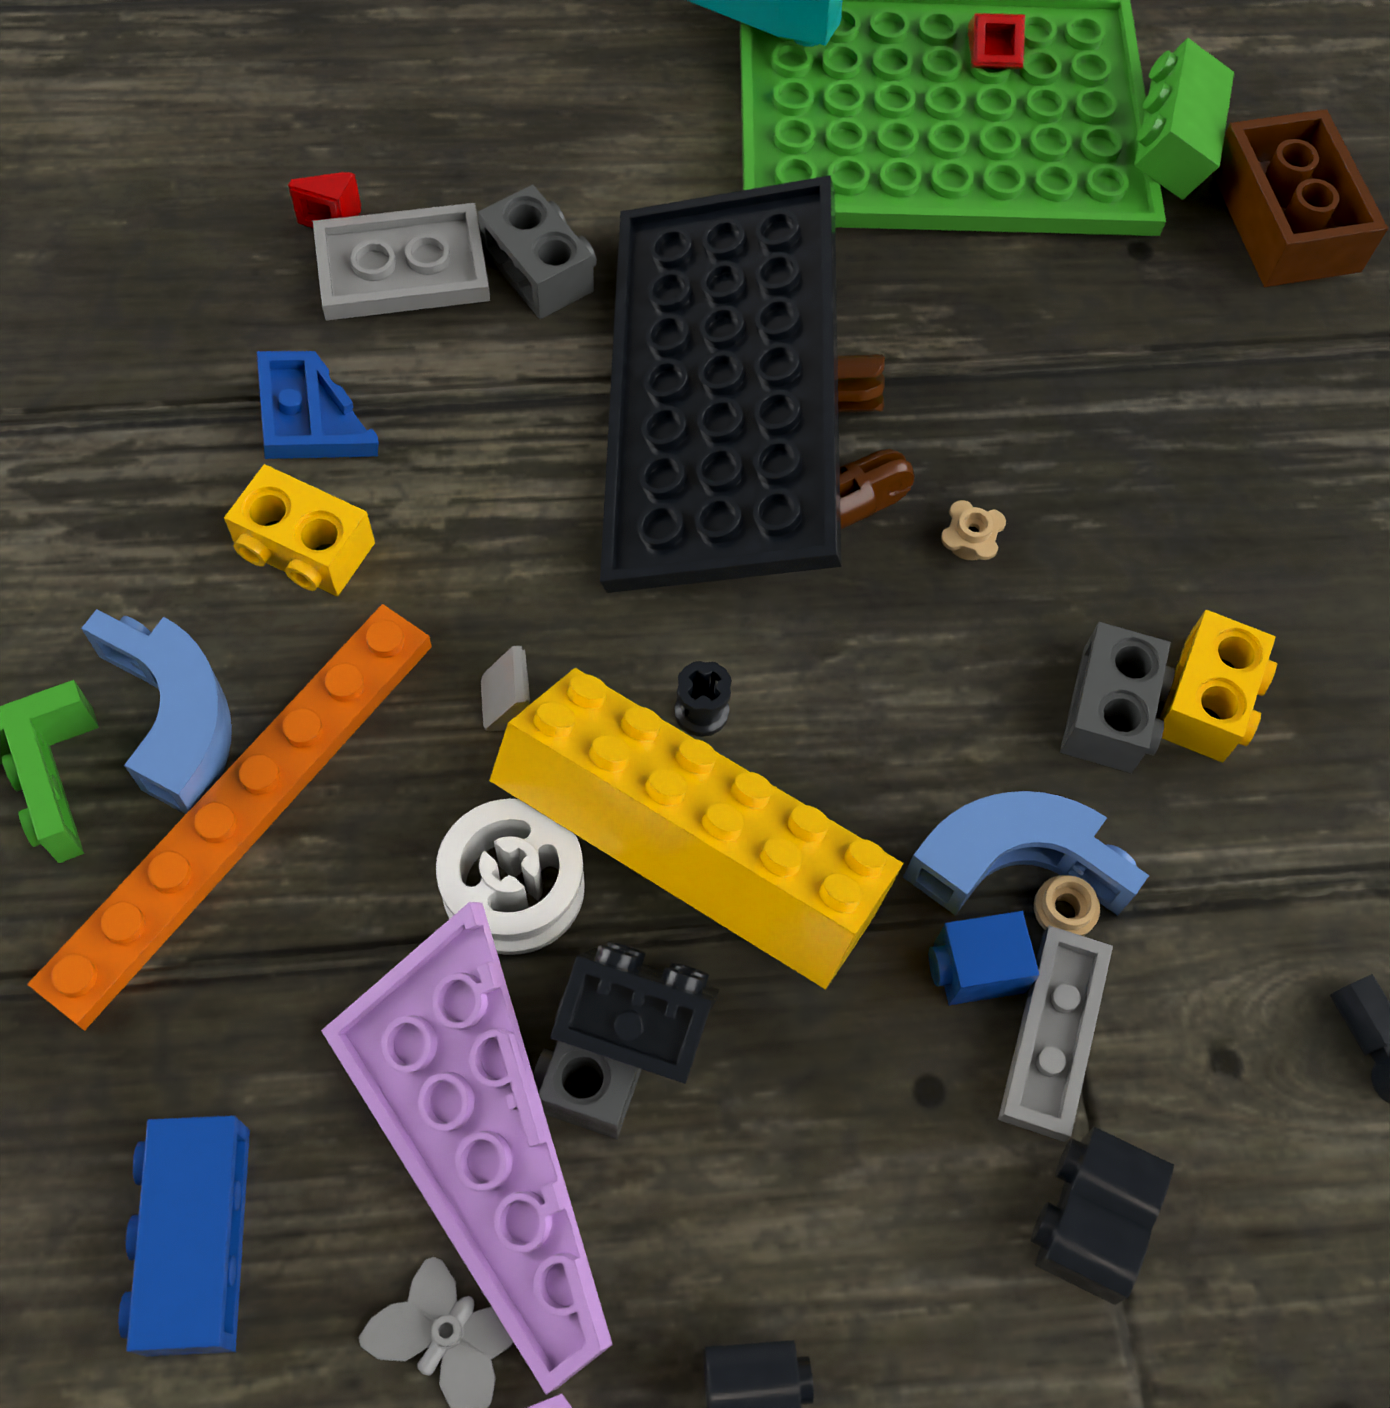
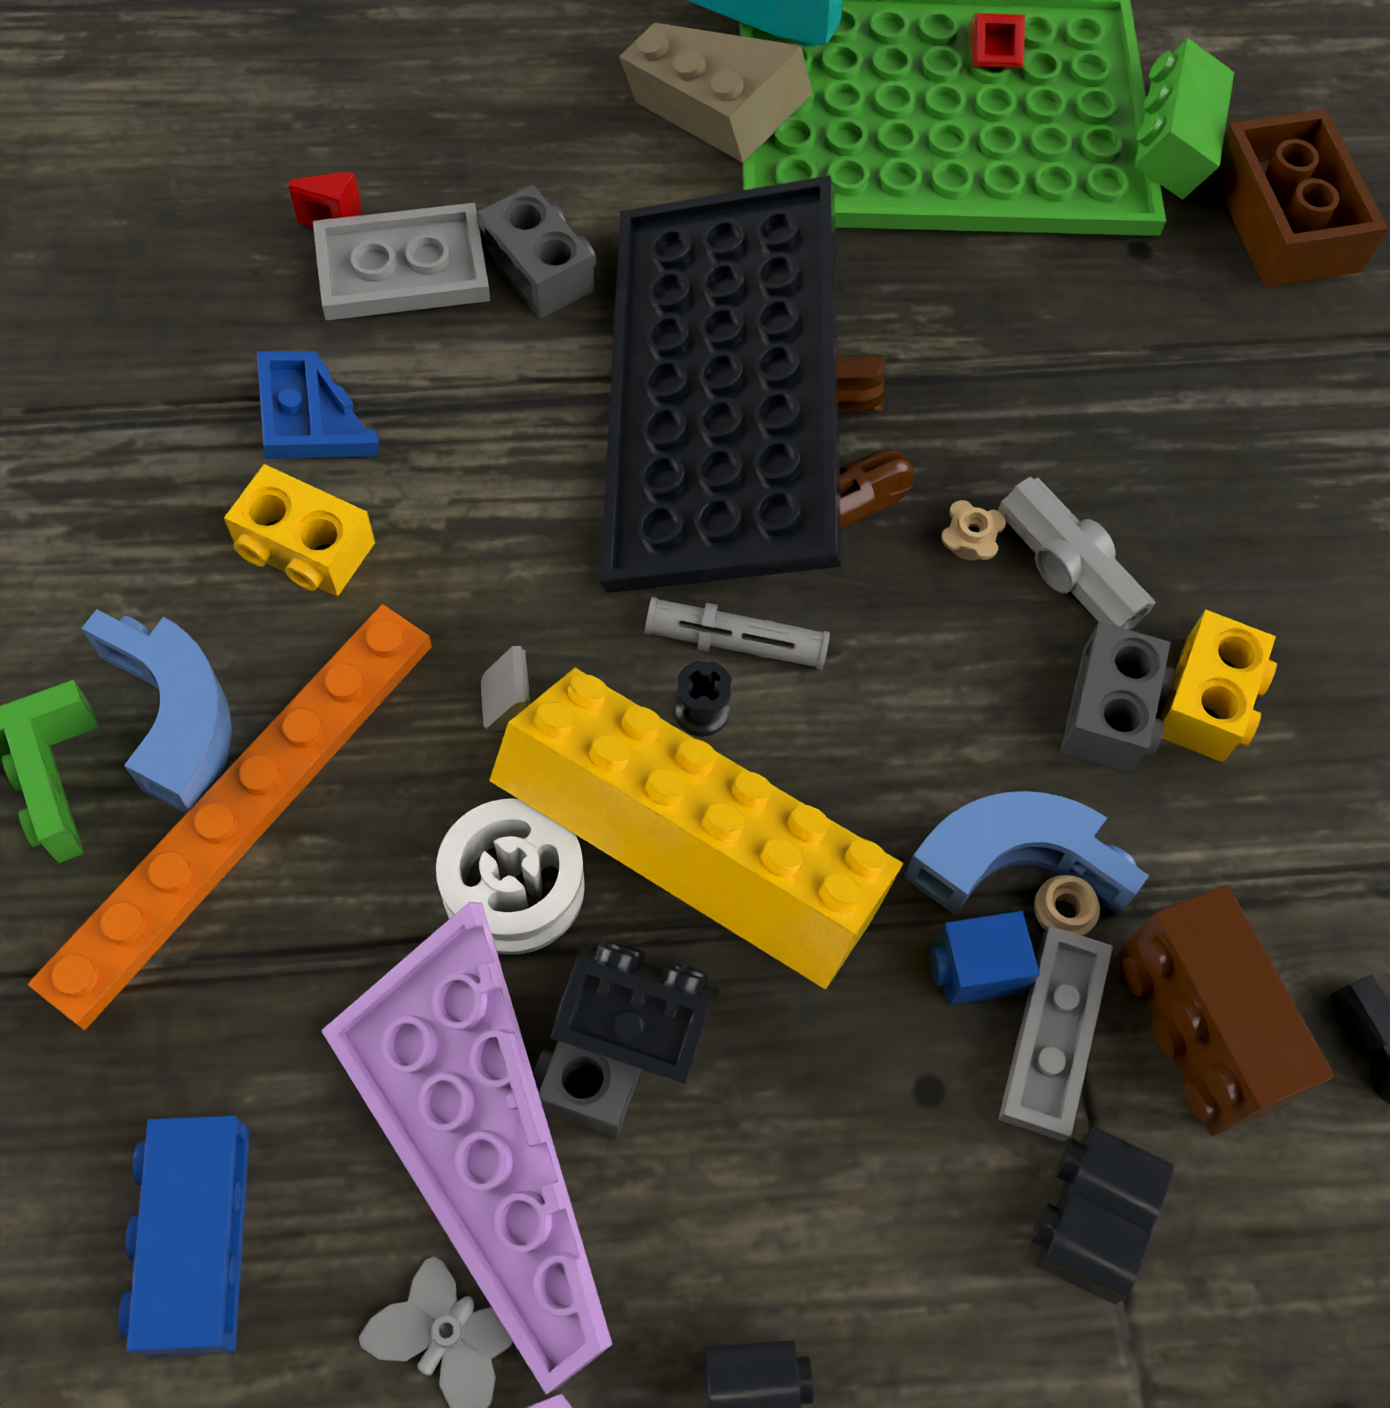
none -> dark tan wedge [619,23,813,163]
none -> light grey pin [644,597,830,670]
none -> light grey piece [998,476,1156,630]
none -> reddish brown brick [1118,885,1335,1136]

